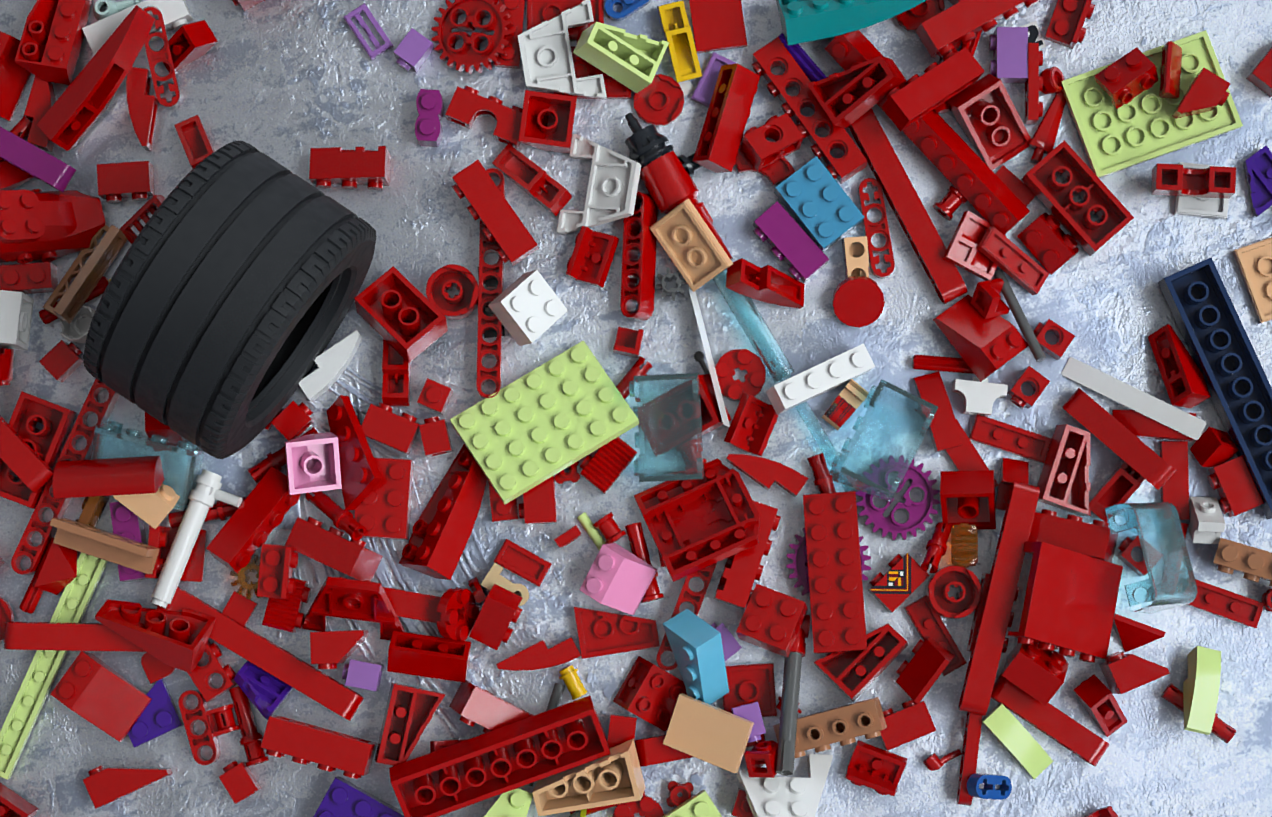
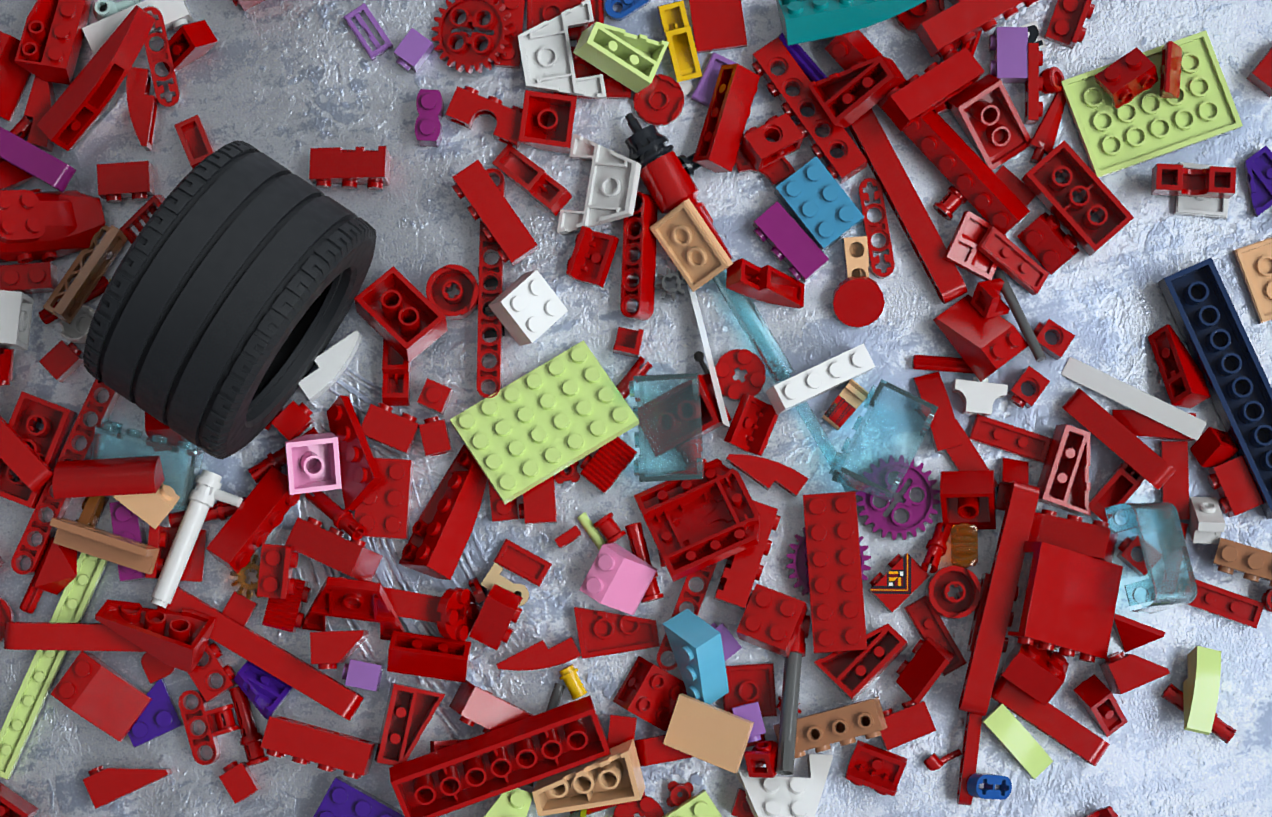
red pin [807,453,836,494] -> none
red slope [1172,68,1230,119] -> none

